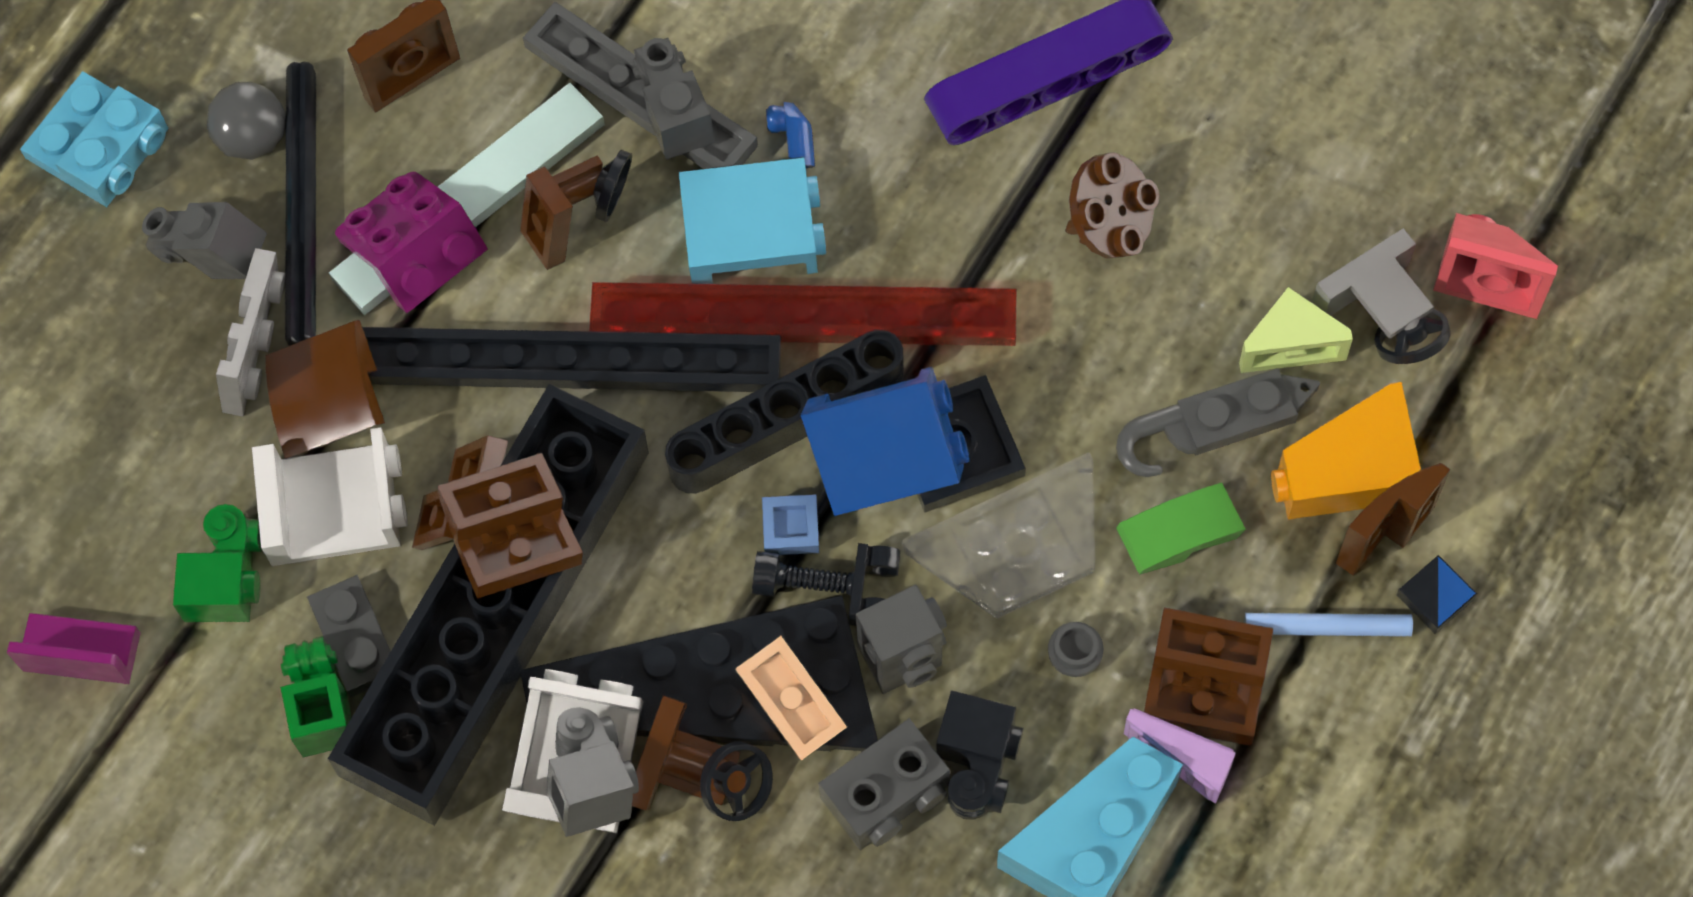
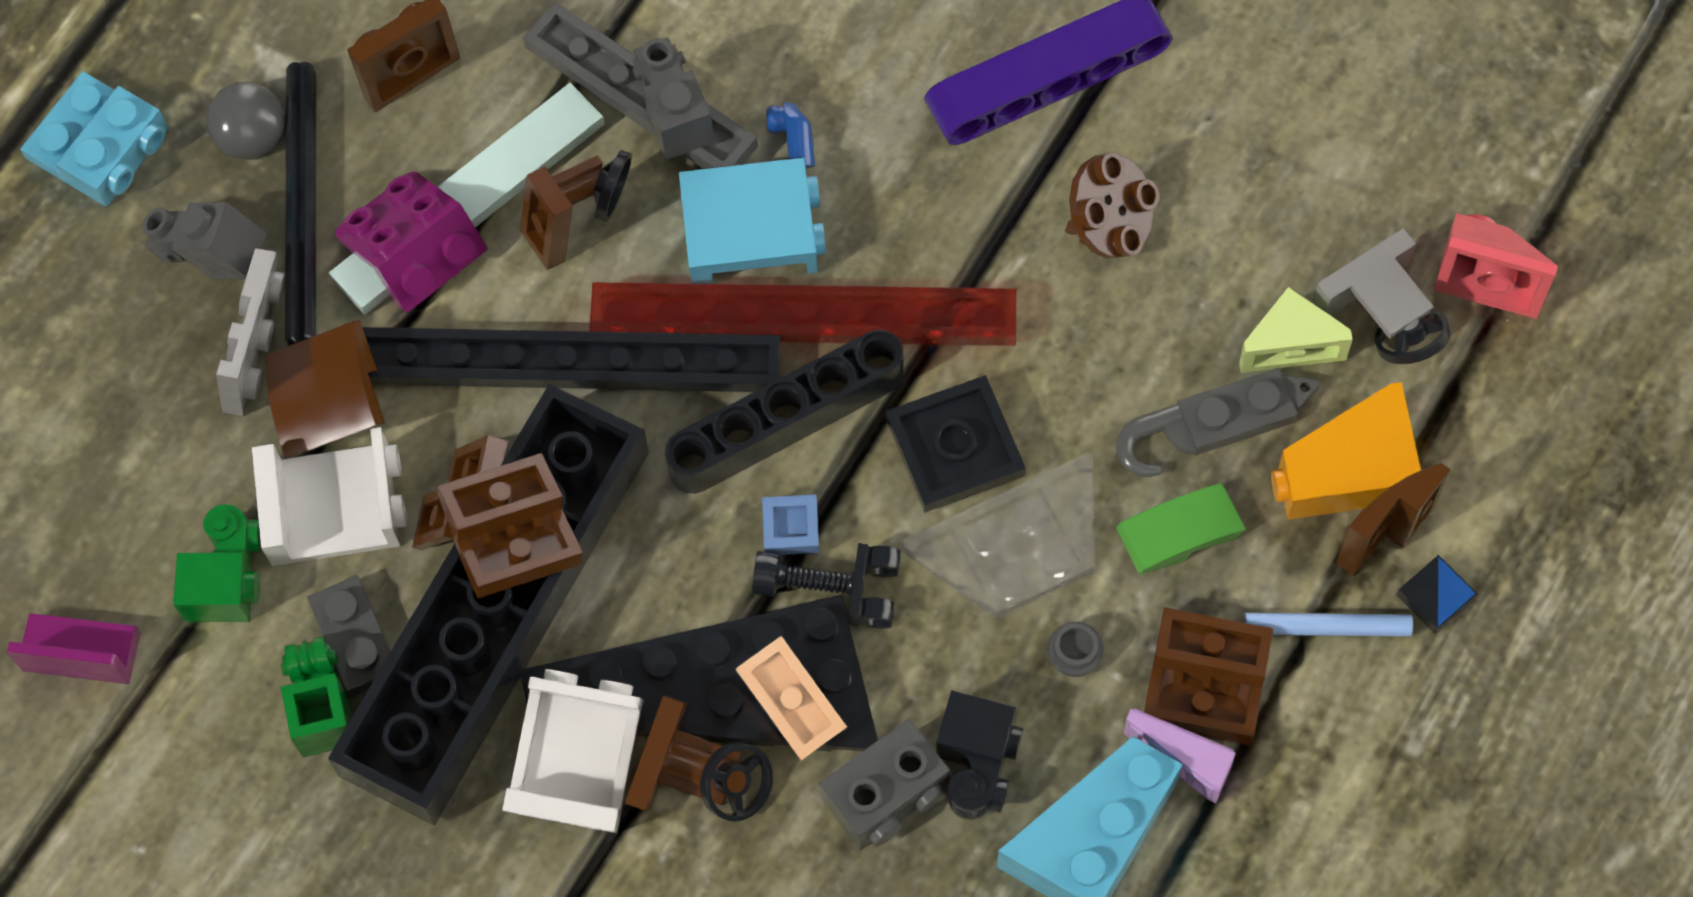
brick [546,707,639,837] -> none
blue panel [801,367,969,516] -> none
dark grey brick [856,584,947,694] -> none

